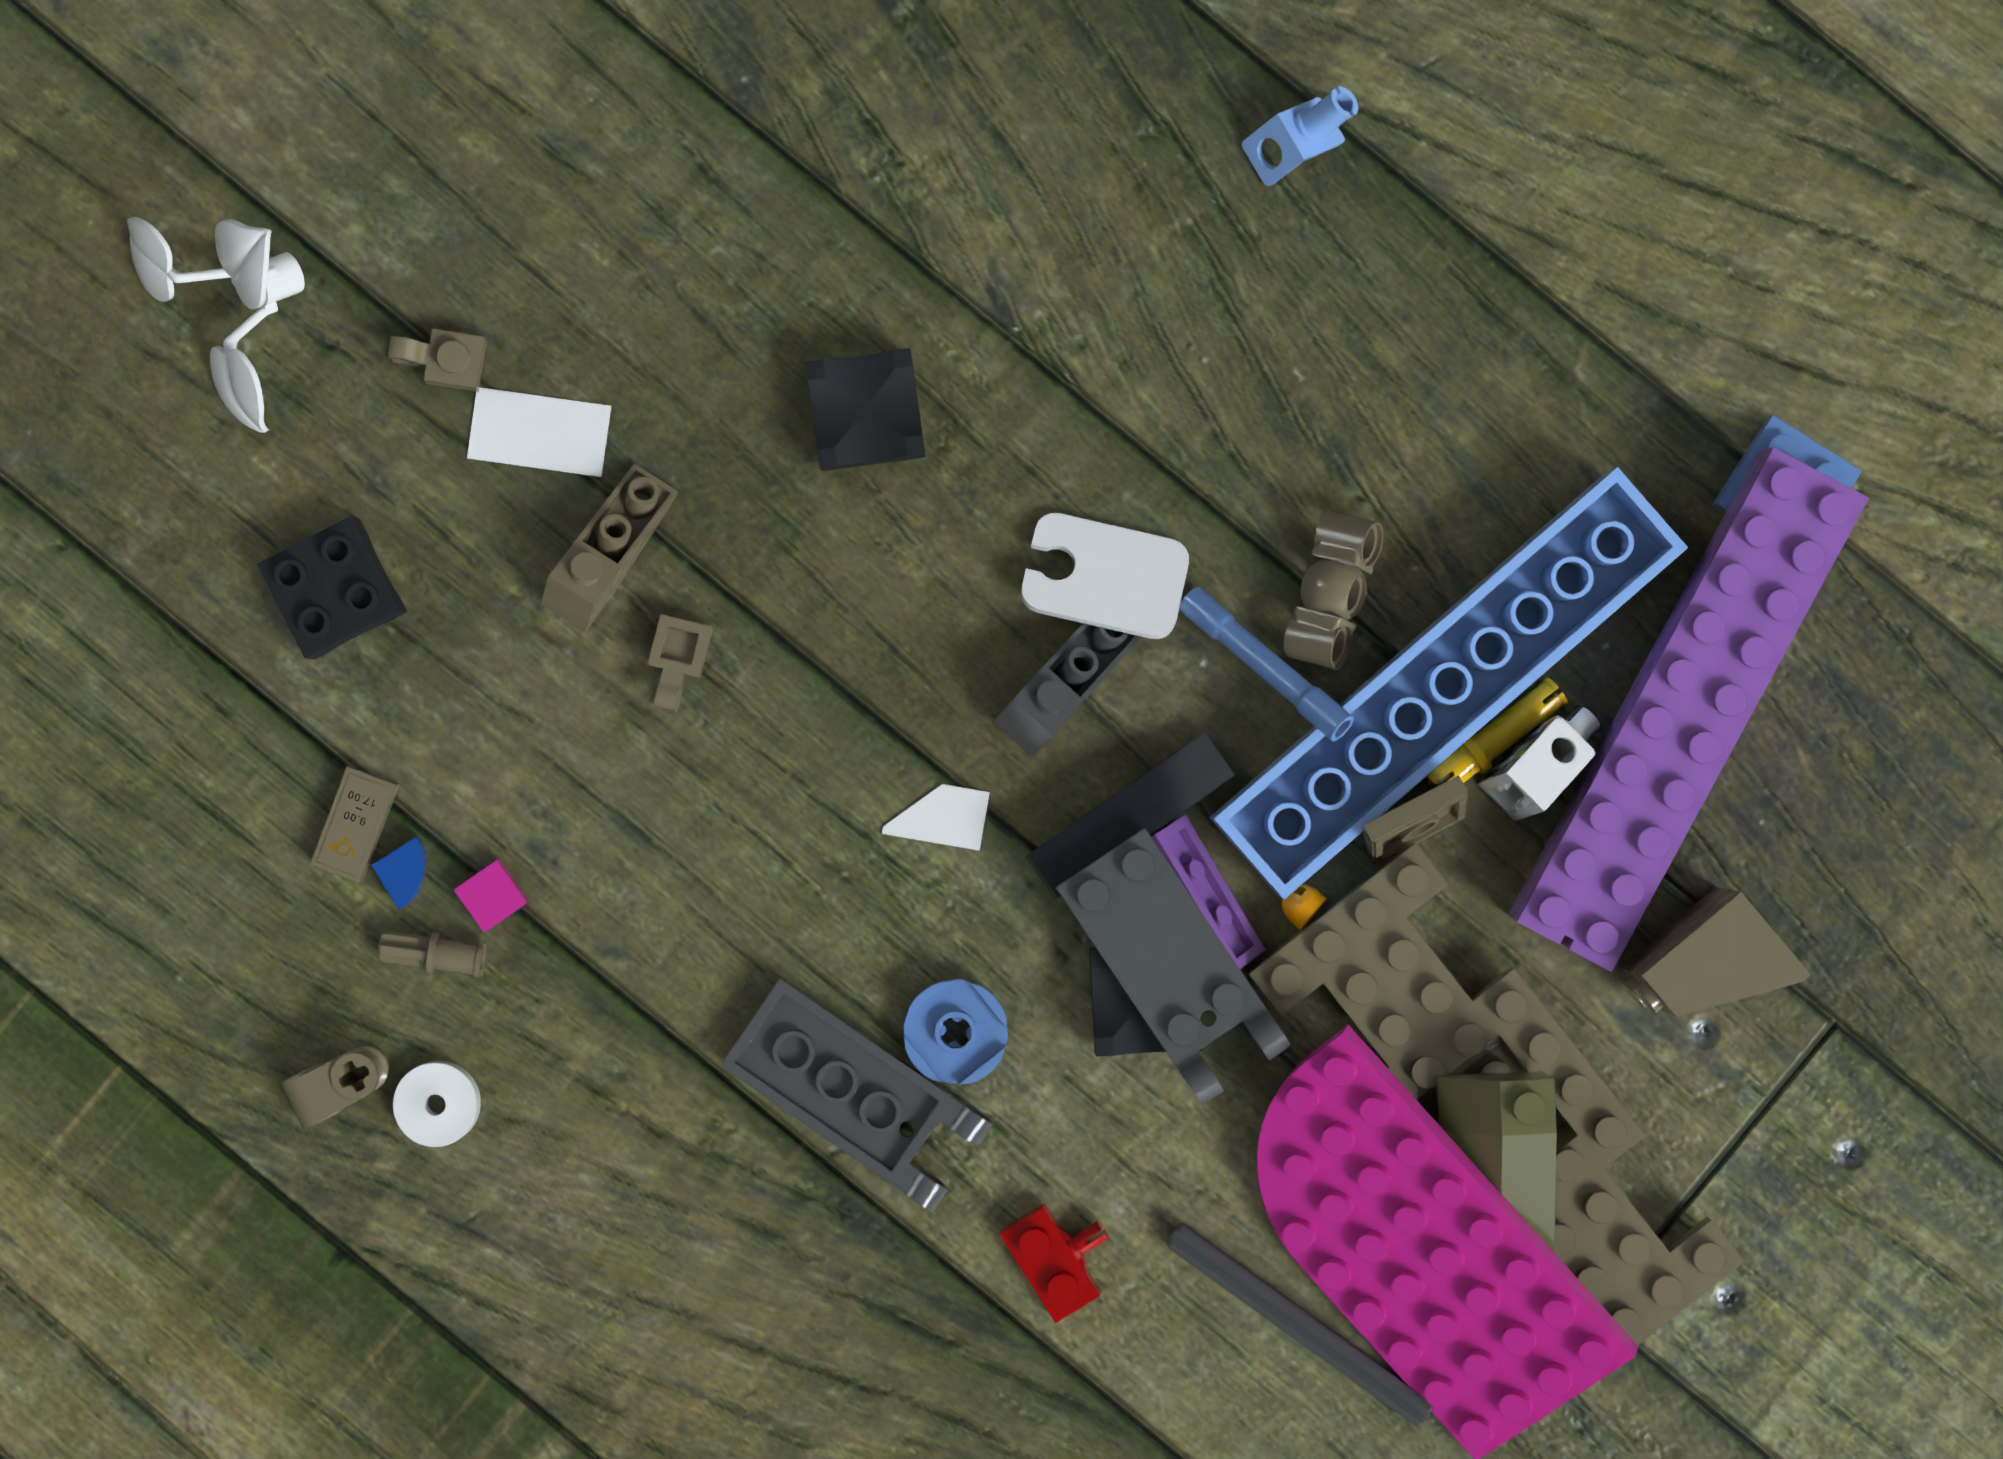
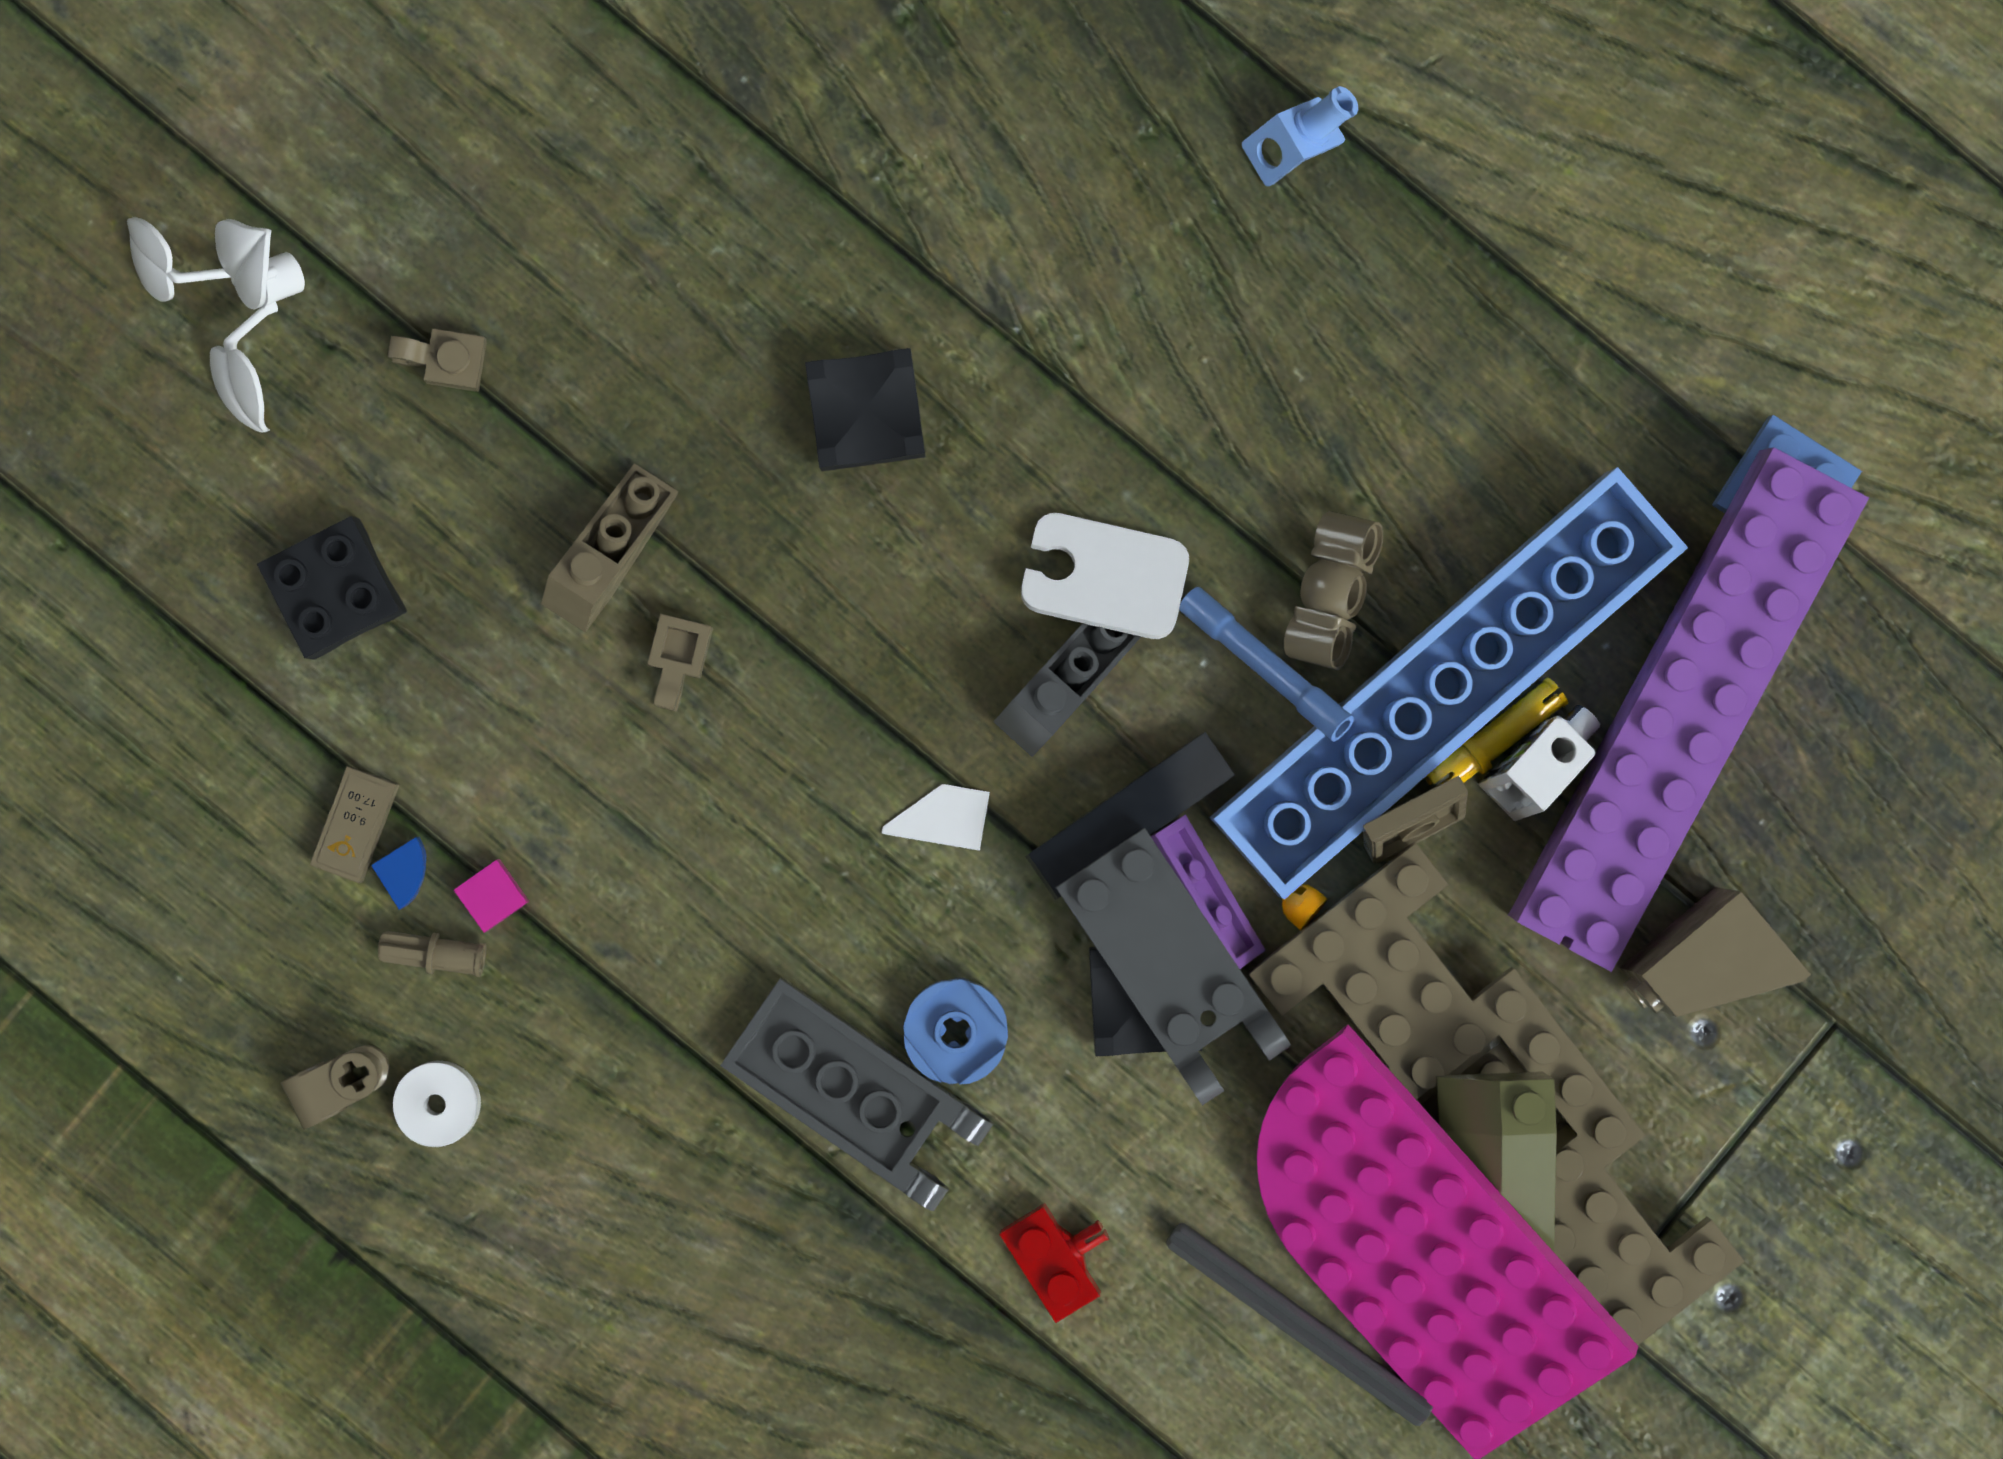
white sticker [467,387,611,477] -> none

